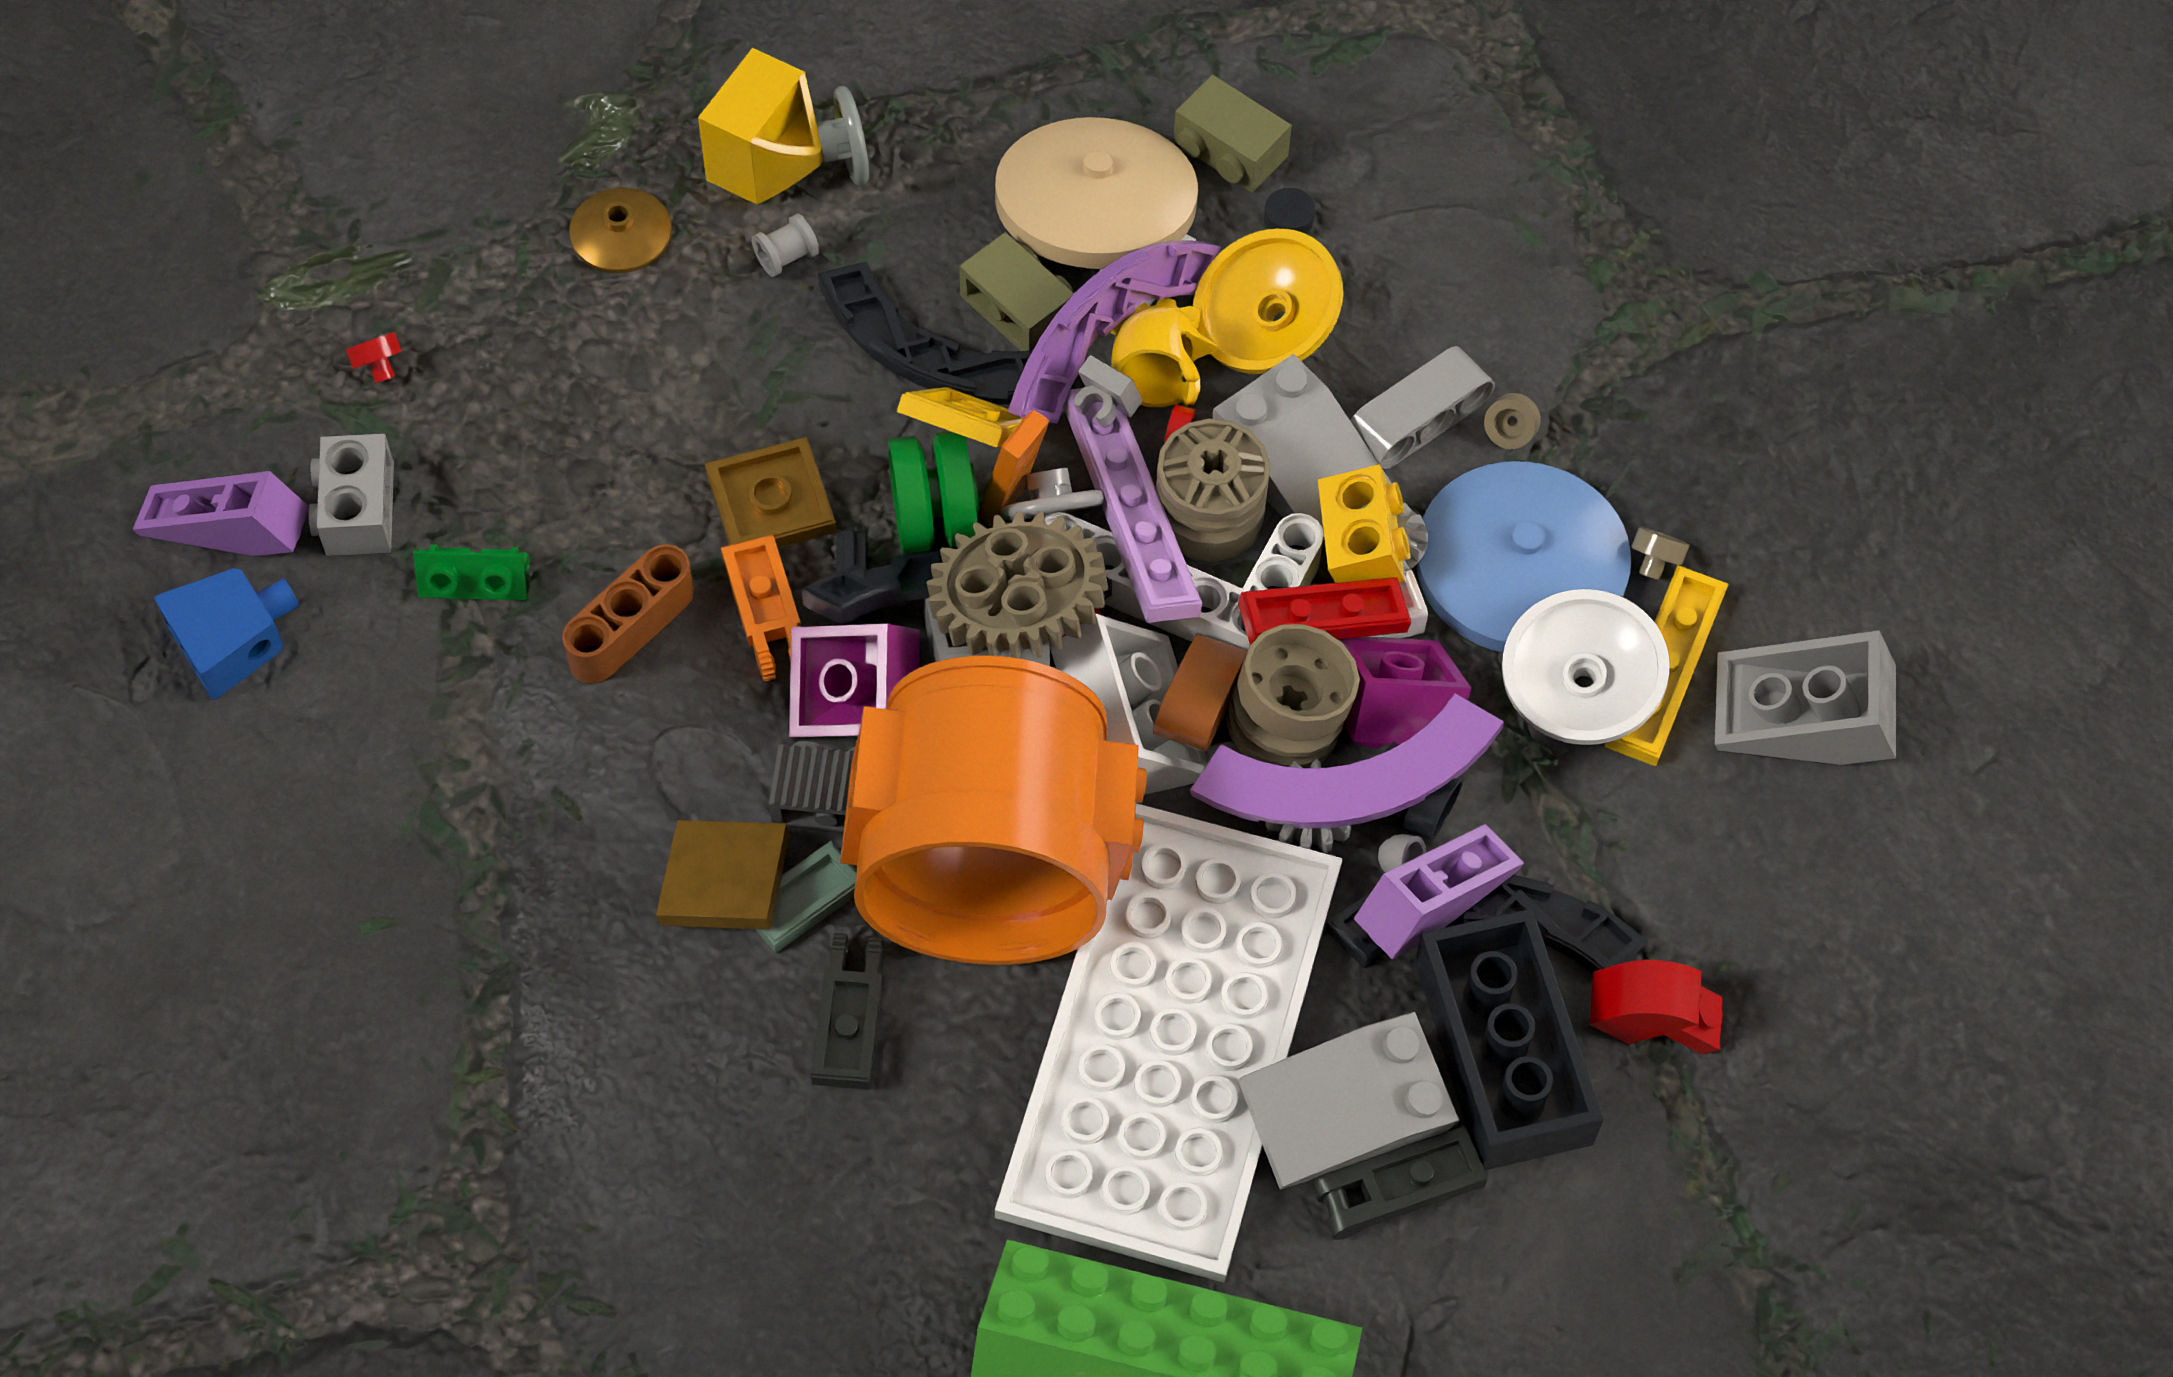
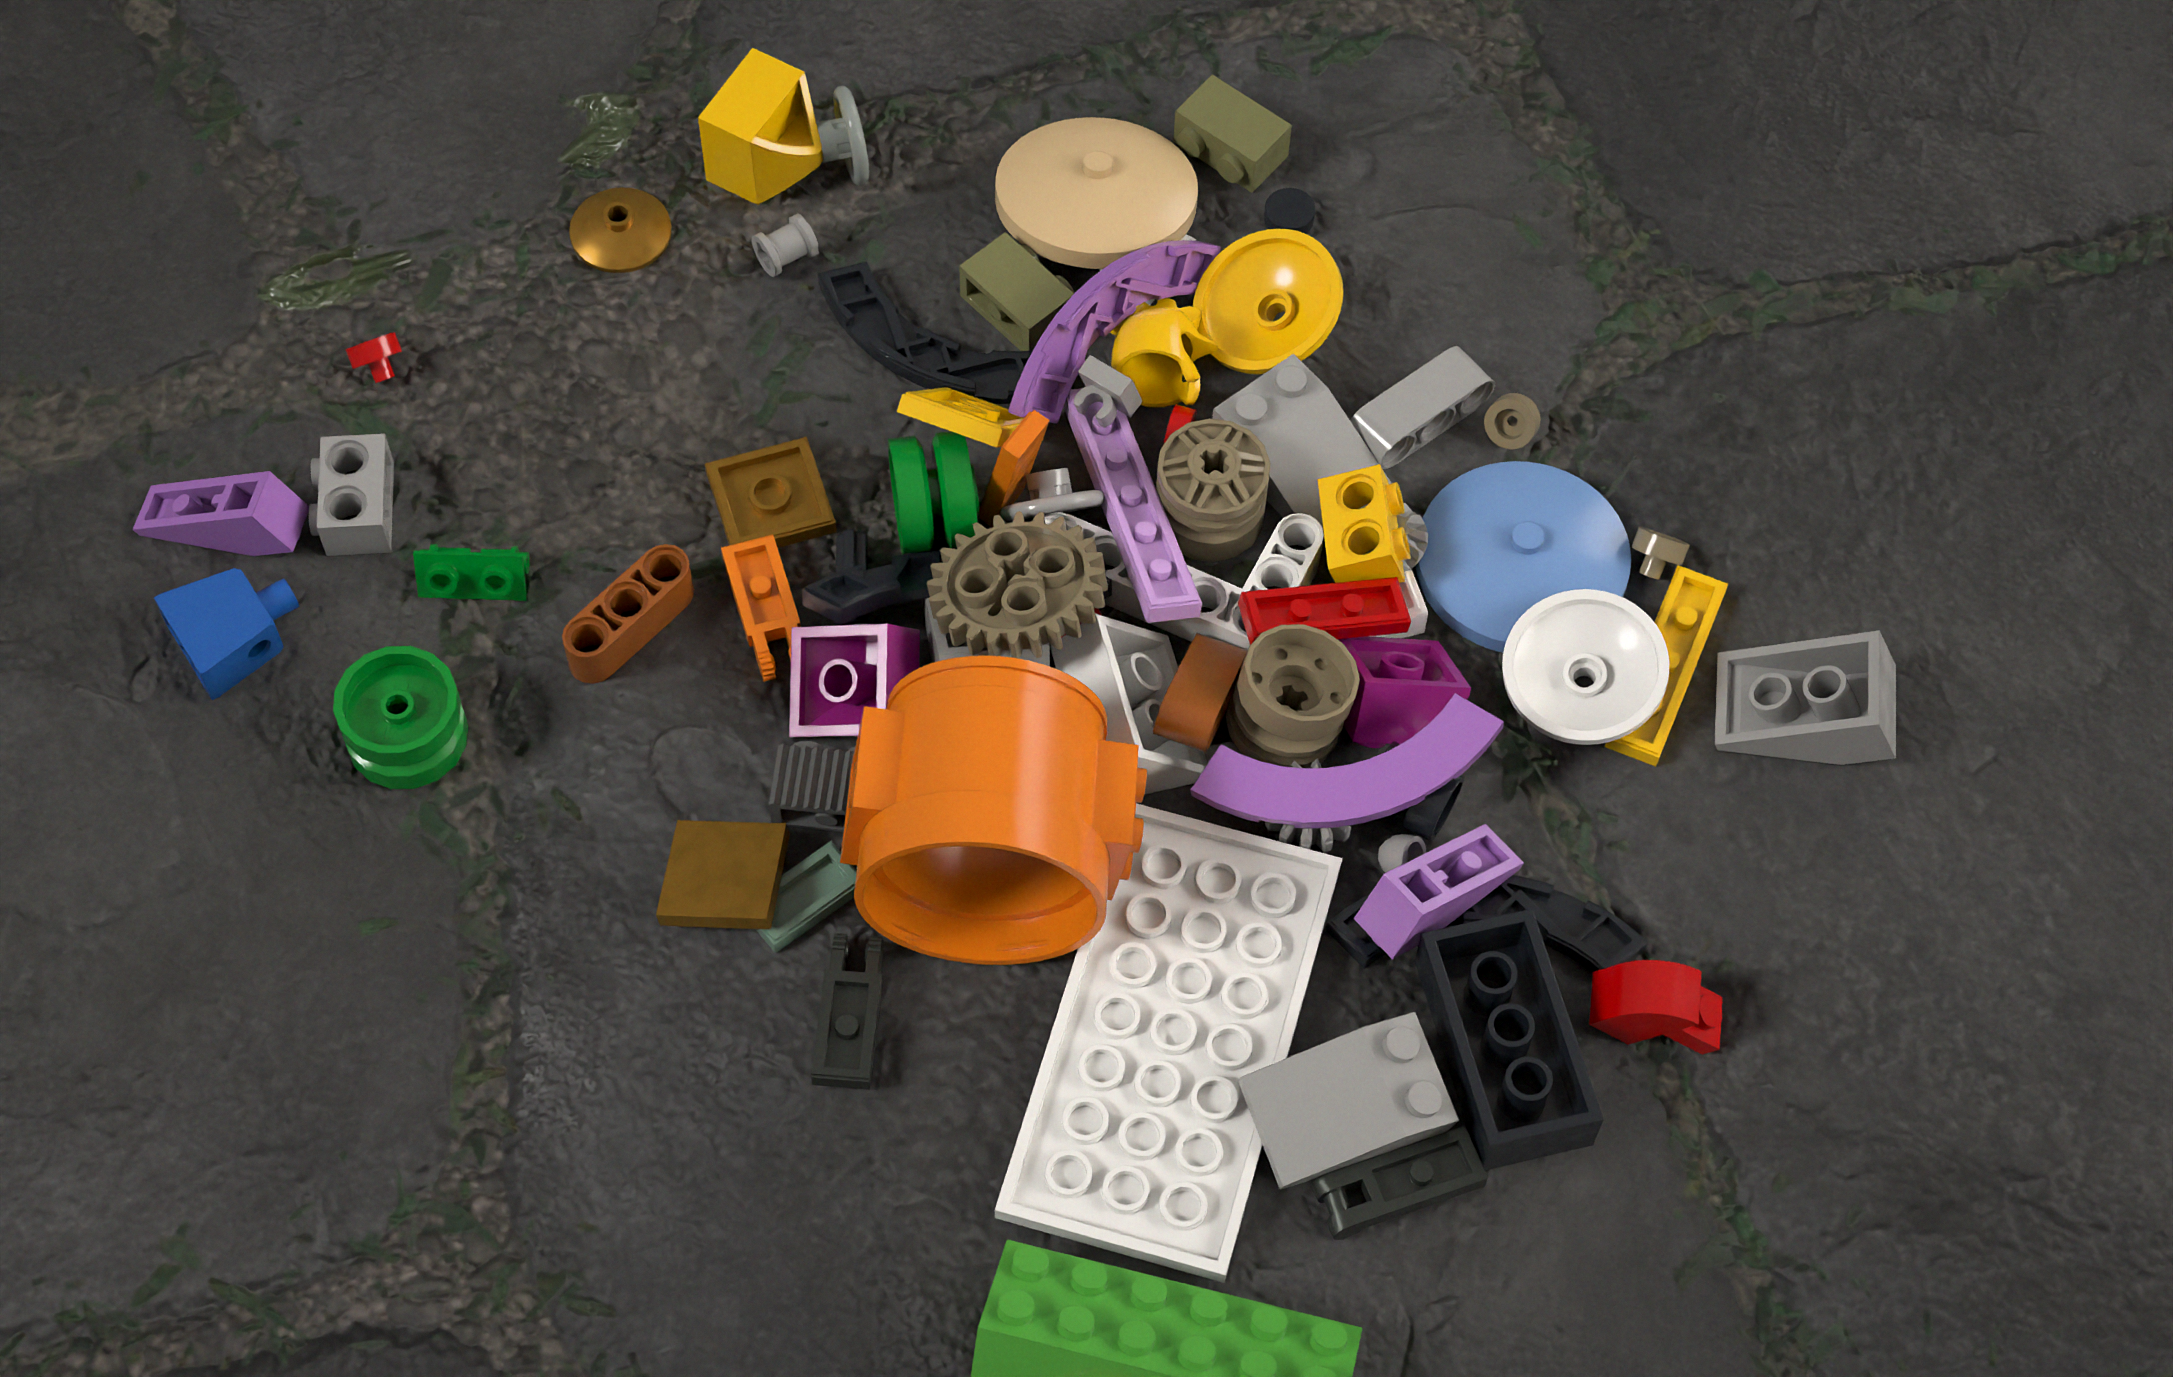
none -> green wheel [333,646,468,789]

